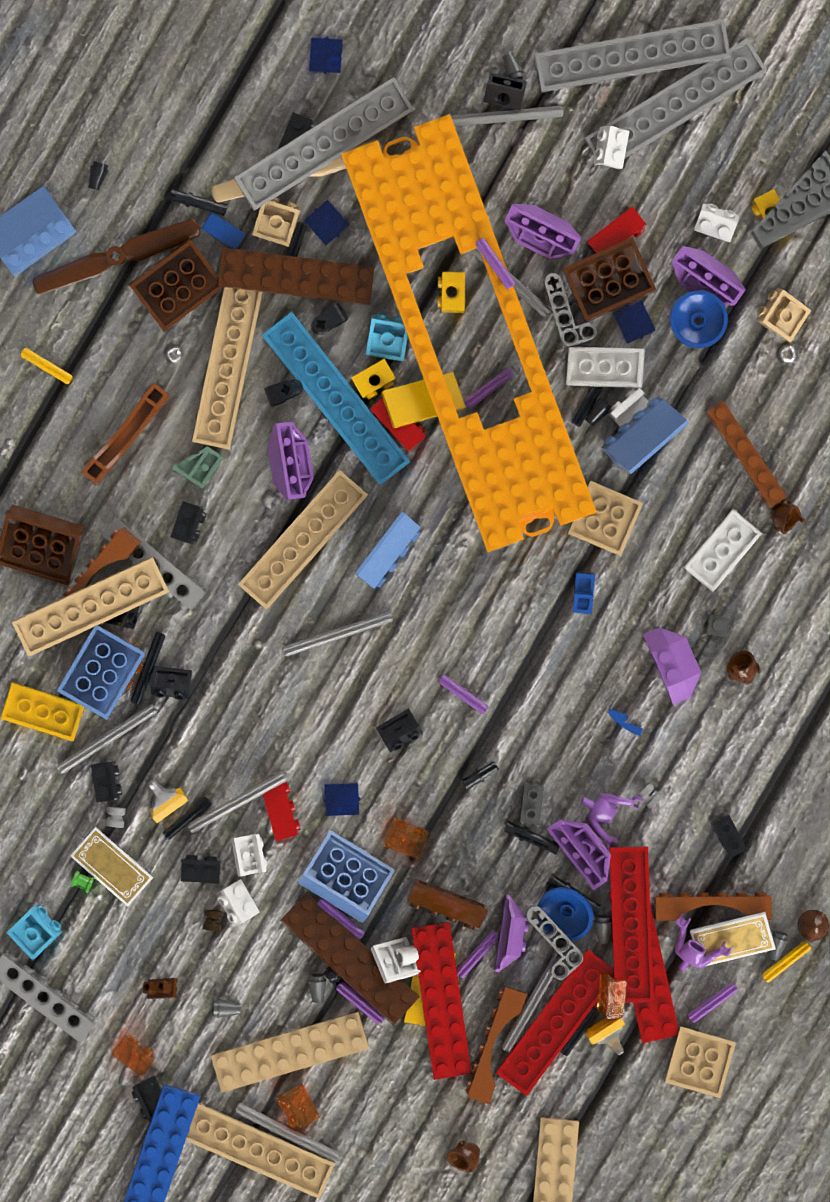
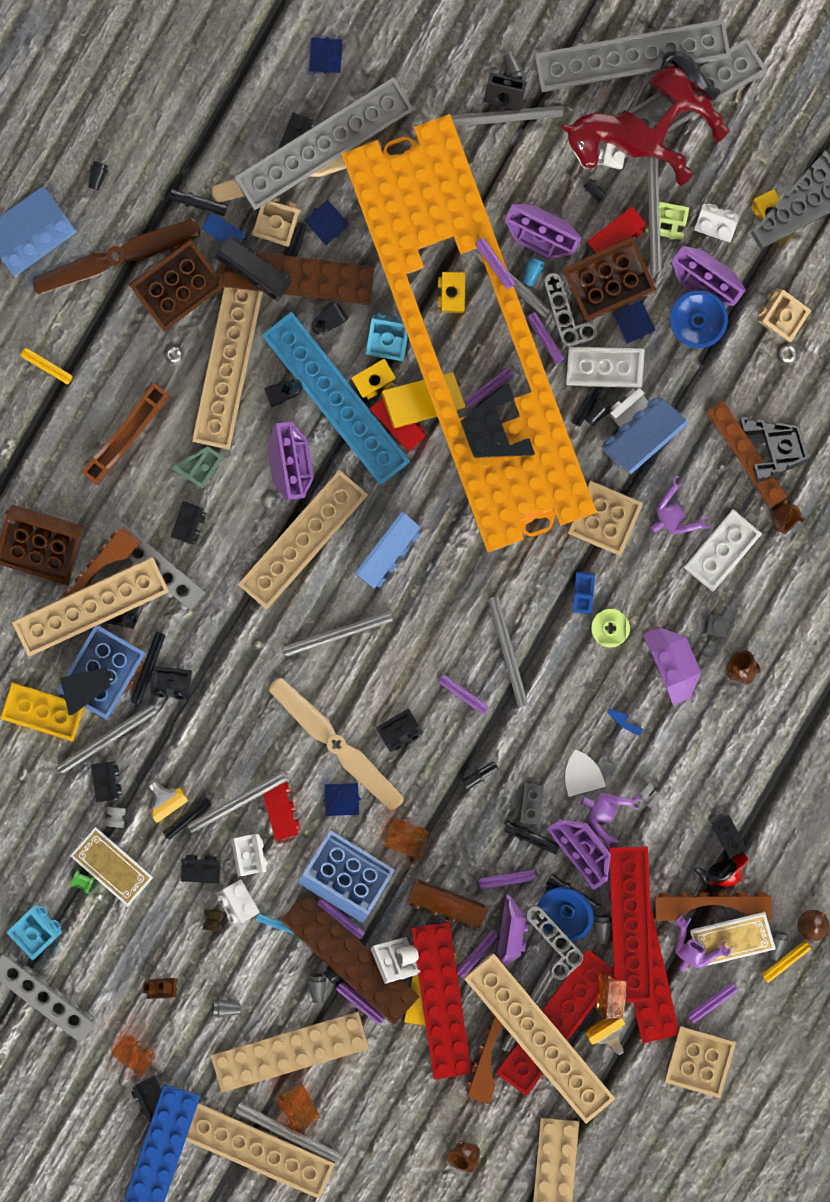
none -> black slope [60,667,114,716]
none -> black slope [214,237,292,302]
none -> dark azure bar [256,913,295,935]
none -> tan piece [269,678,404,810]
none -> black wing [460,384,535,458]
none -> tan plate [463,953,615,1124]
none -> medium lavender axle [479,870,535,889]
none -> light grey axle [489,596,528,708]
none -> dark azure cone [522,257,544,287]
none -> medium lavender axle [527,312,564,364]
none -> dark red animal [561,51,730,186]
none -> white sticker [565,749,606,797]
none -> black pin [583,179,607,204]
none -> yellowish green plate [591,609,630,647]
none -> yellowish green plate [645,202,689,241]
none -> light grey axle [647,158,661,273]
none -> medium lavender piece [651,476,713,534]
none -> hair [693,853,749,887]
none -> wing [739,417,809,483]

